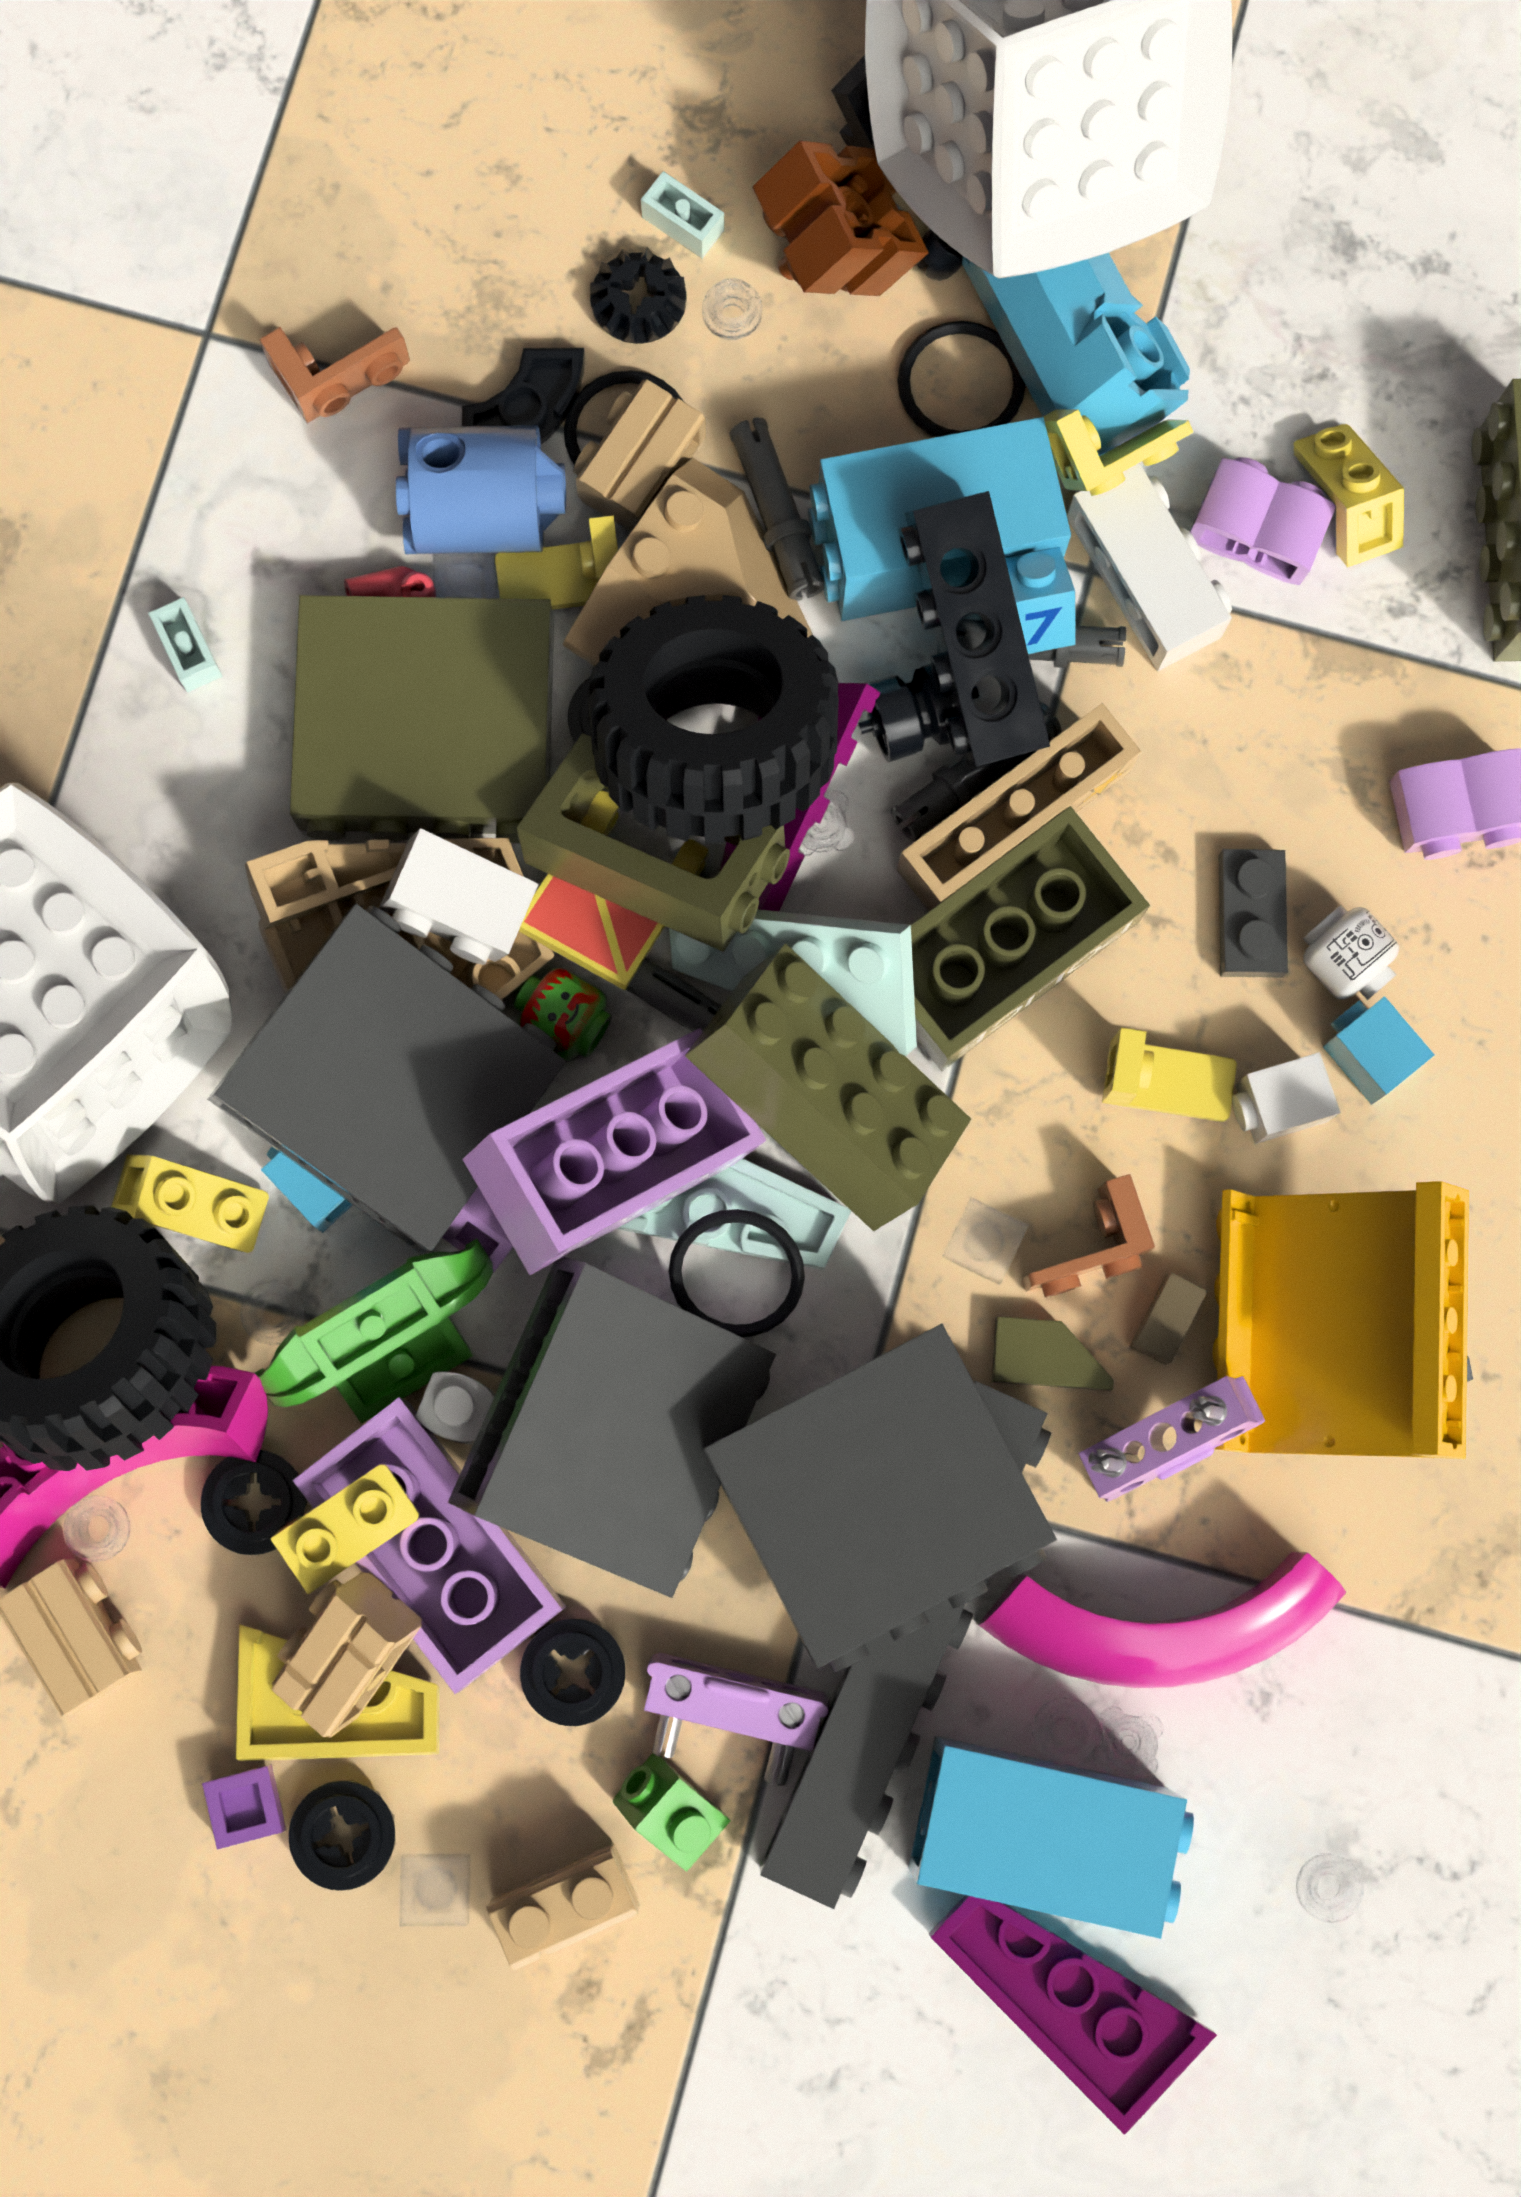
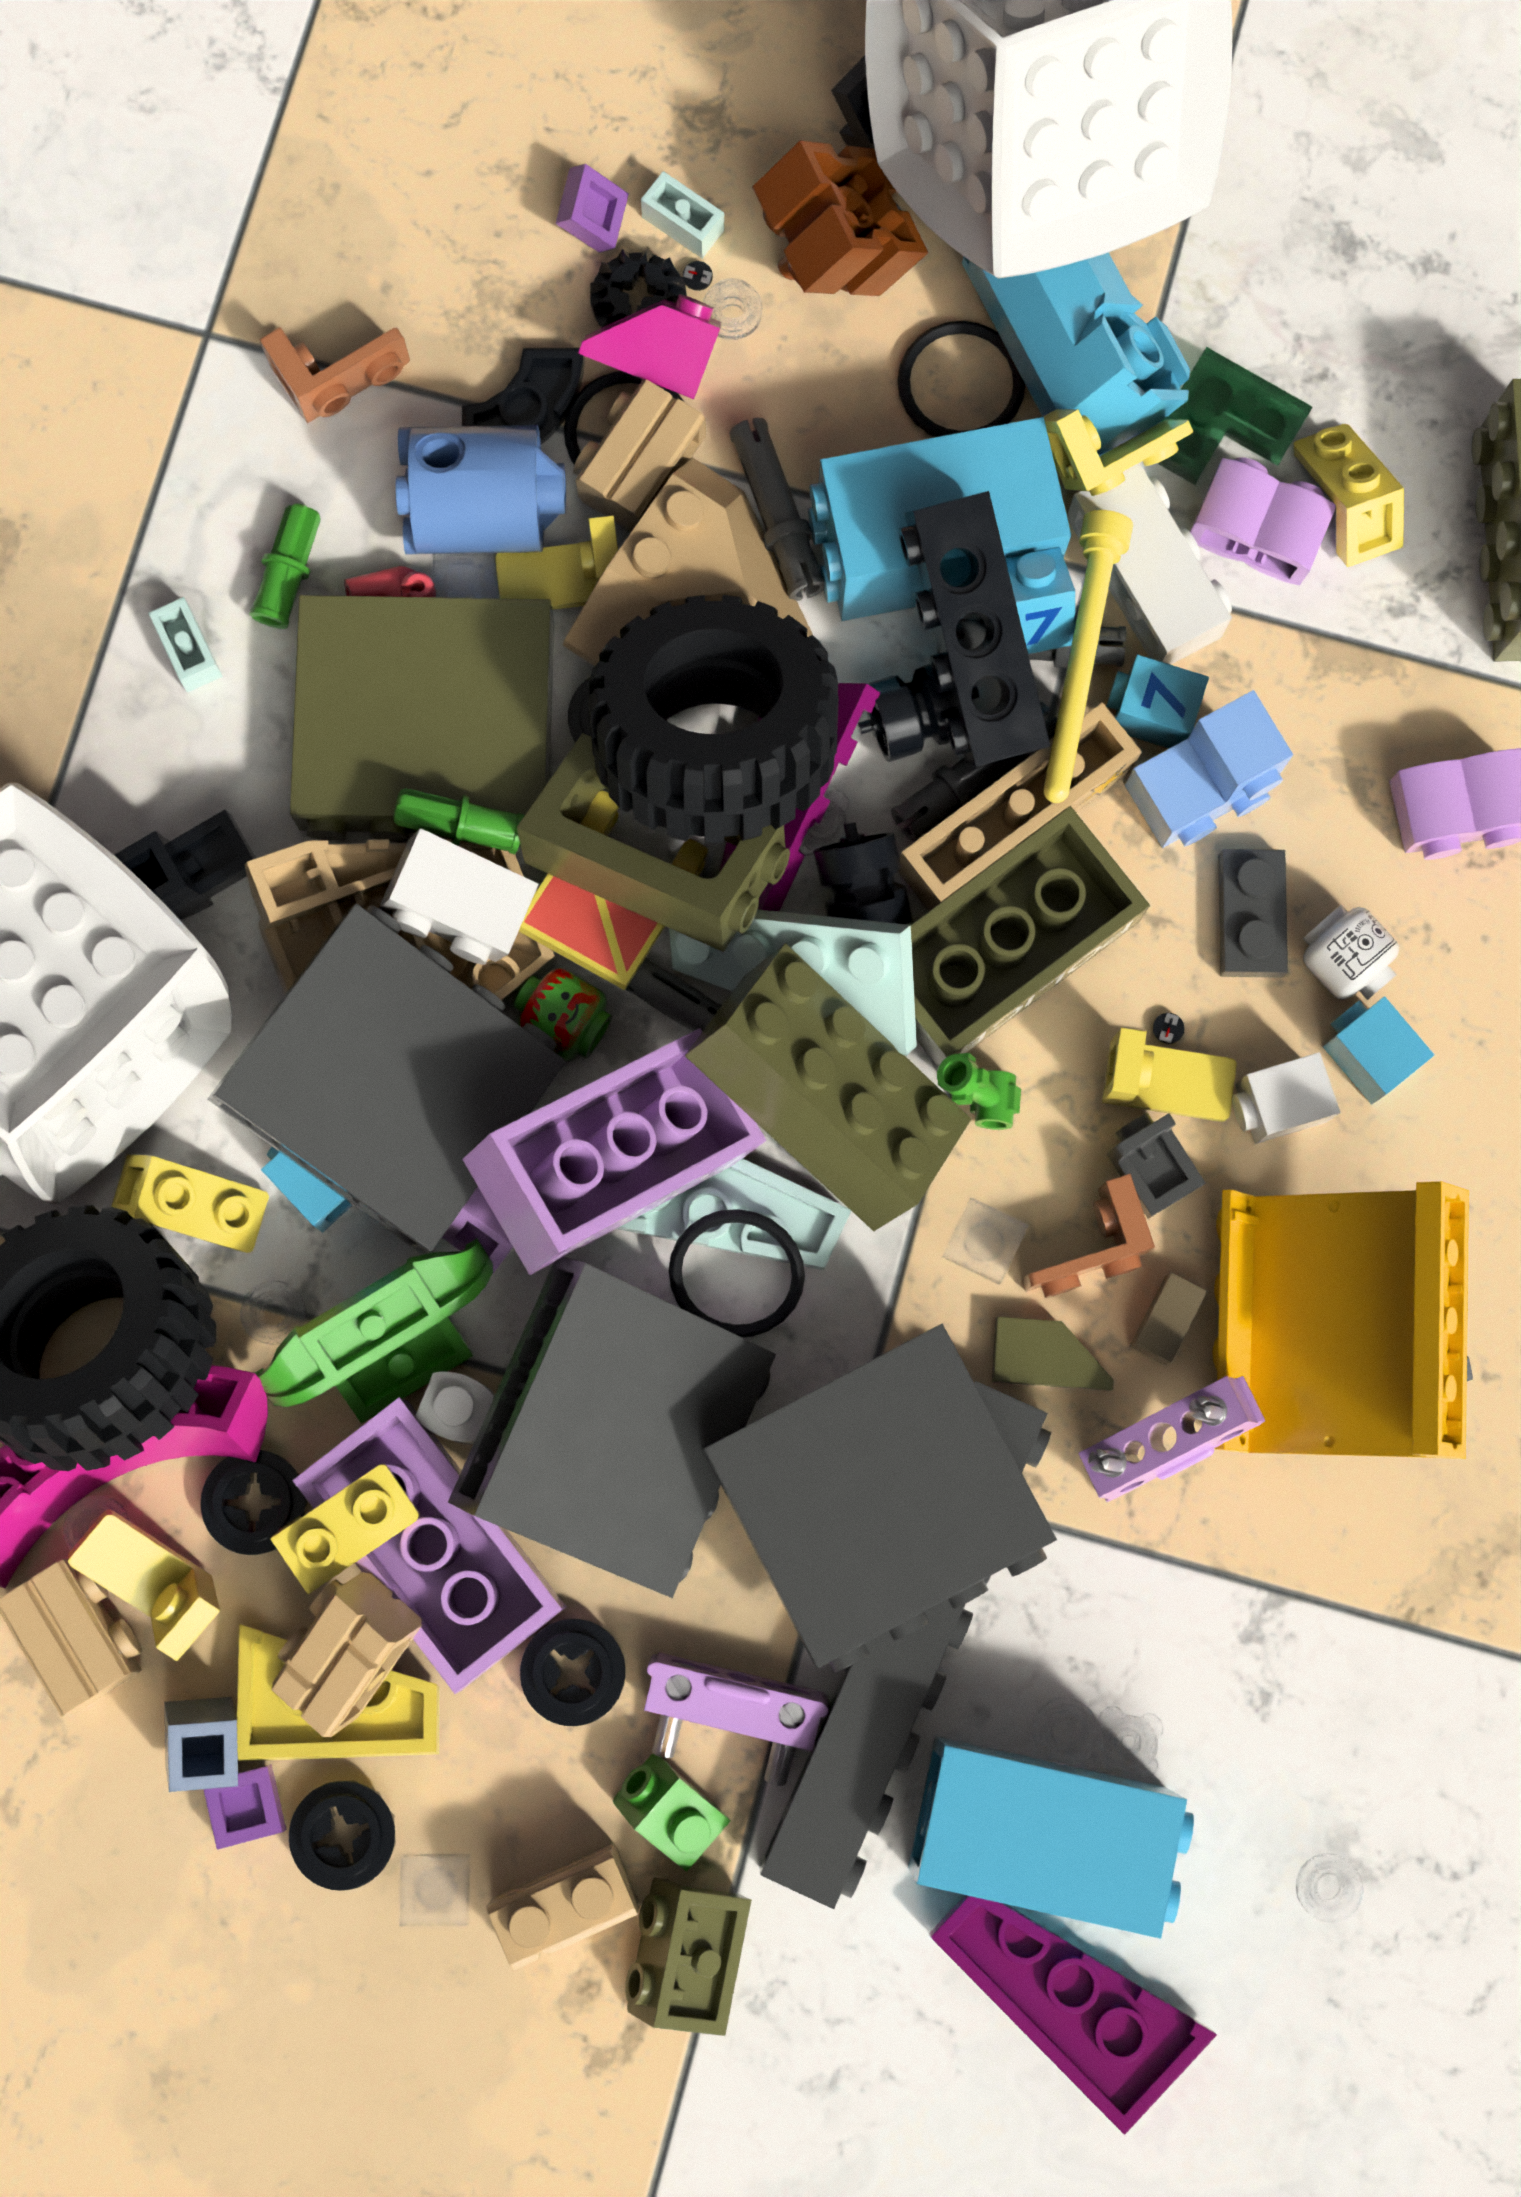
black hinge [917,228,963,281] -> none
dark pink brick [978,1552,1346,1688] -> none
none -> light yellow bracket [68,1509,220,1661]
none -> black brick [114,809,256,920]
none -> sand blue brick [164,1697,238,1792]
none -> bright green axle [249,503,321,629]
none -> bright green axle [393,788,525,855]
none -> medium lavender plate [555,164,629,253]
none -> dark pink slope [578,294,721,399]
none -> olive bracket [625,1877,752,2036]
none -> black piece [683,261,713,291]
none -> black wheel [813,822,912,924]
none -> bright green bar [937,1053,1021,1130]
none -> light yellow piece [1043,510,1133,803]
none -> medium azure brick [1106,654,1209,749]
none -> dark grey bracket [1107,1113,1206,1219]
none -> light blue brick [1125,690,1293,848]
none -> black piece [1153,1013,1184,1044]
none -> clear green plate [1157,347,1313,485]

